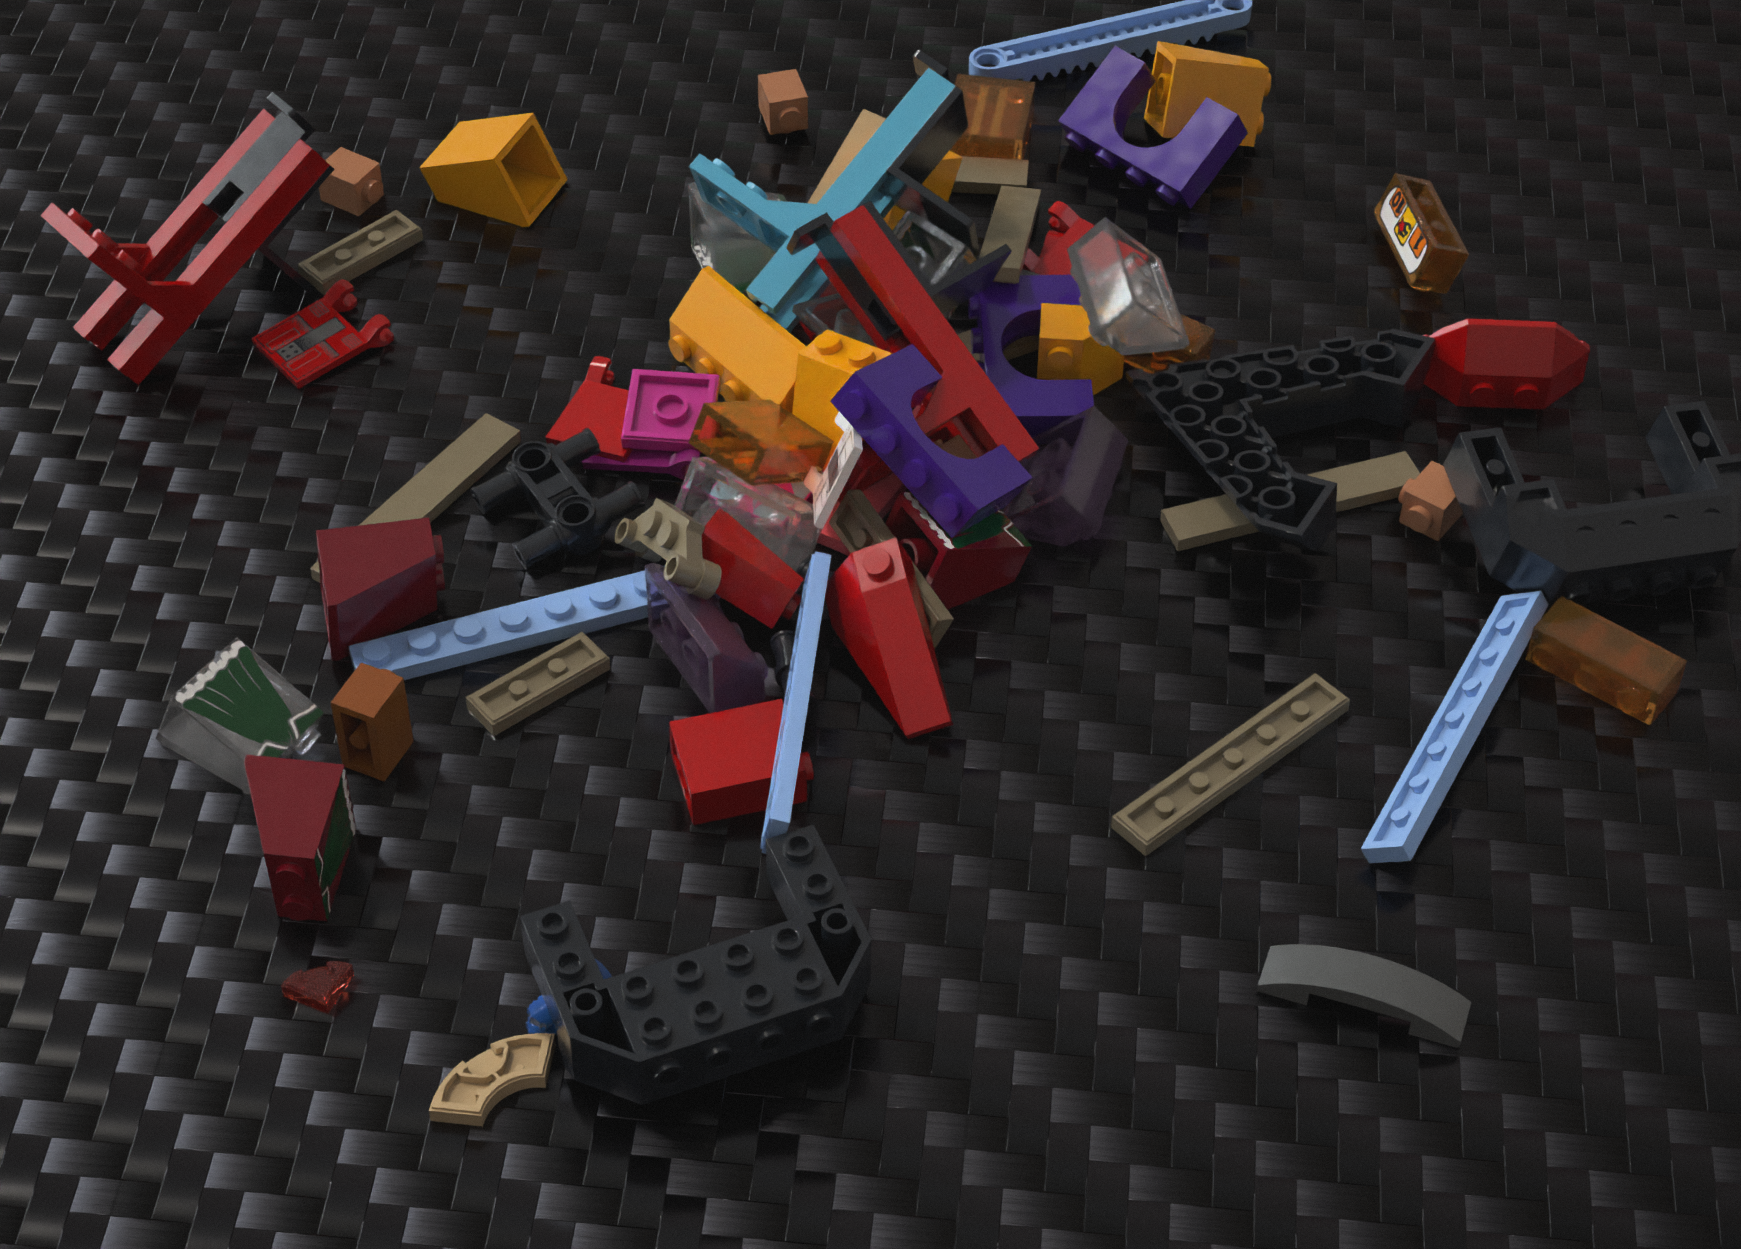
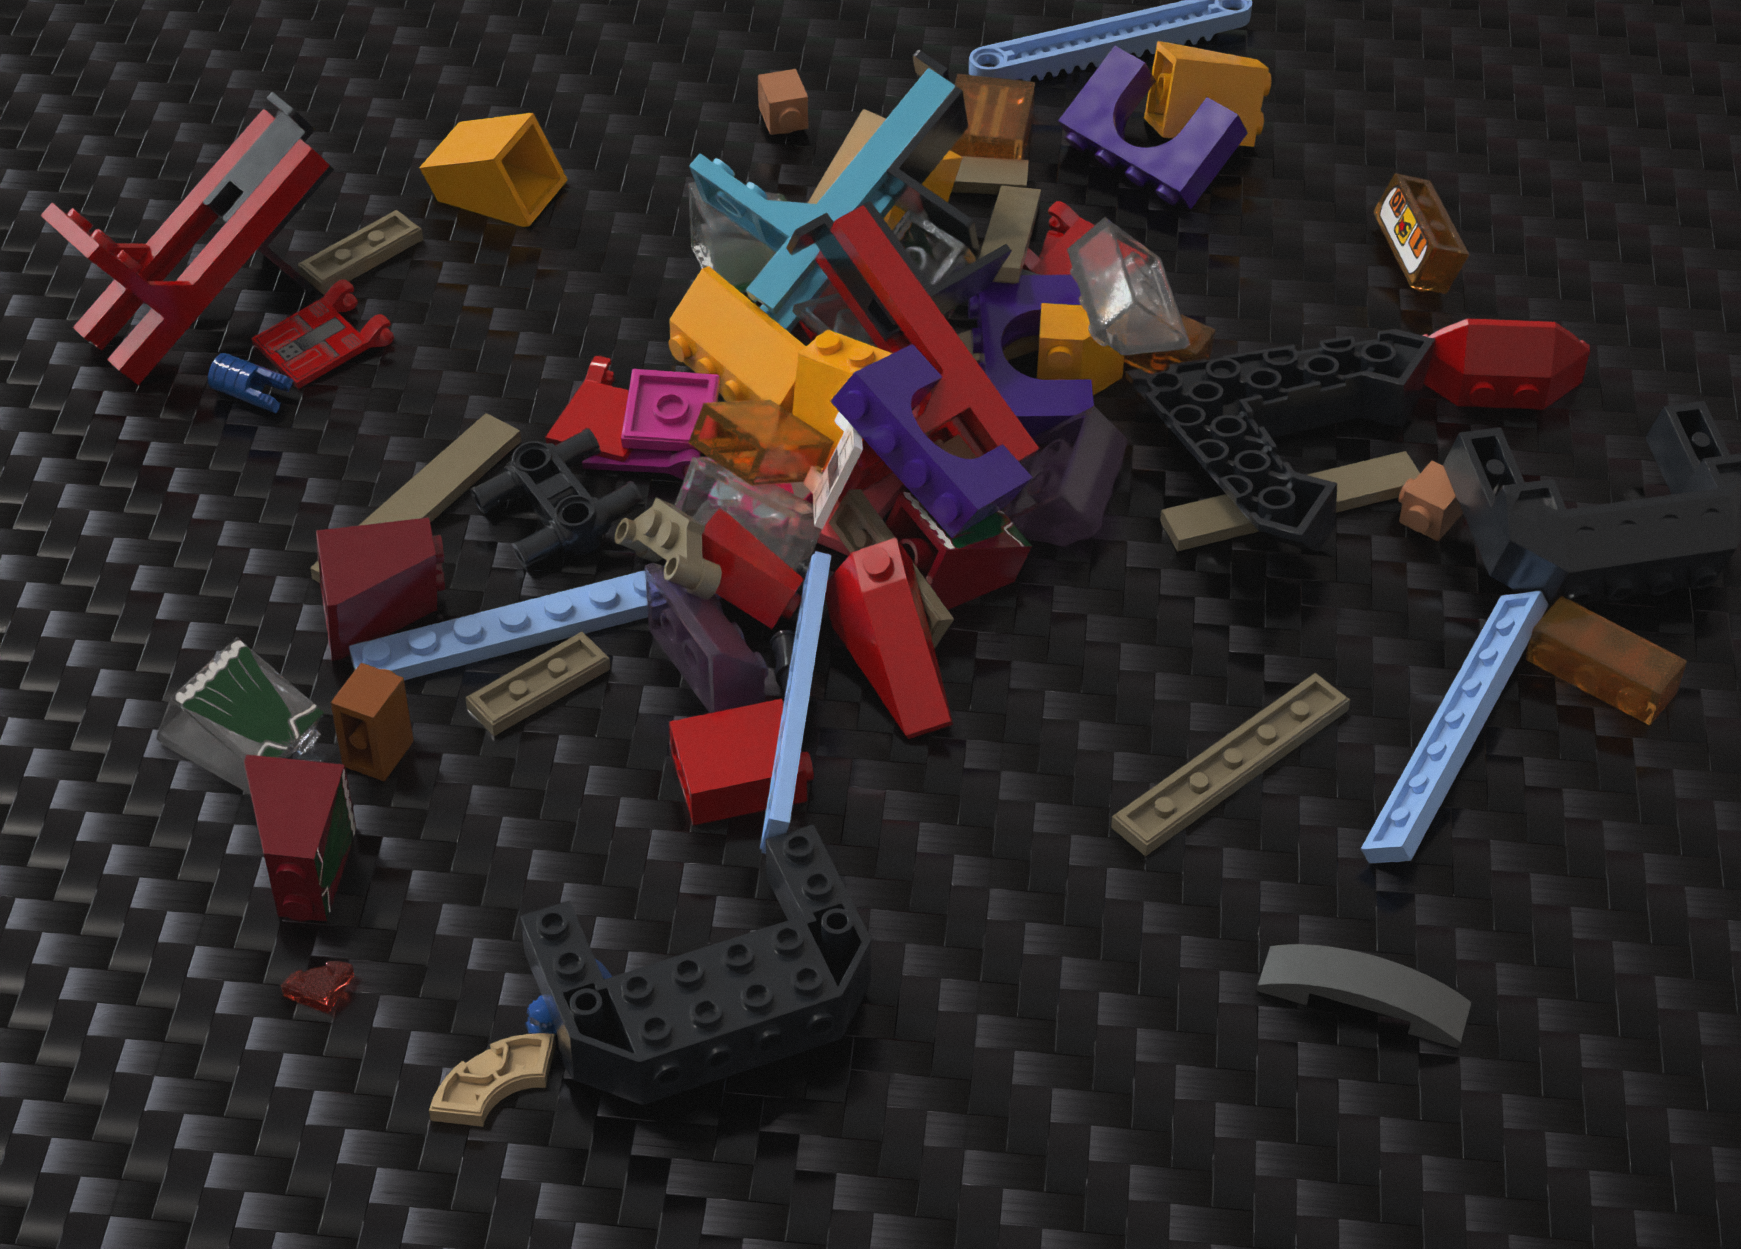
nougat brick [319,147,384,216] -> none
none -> blue hinge [208,353,294,413]

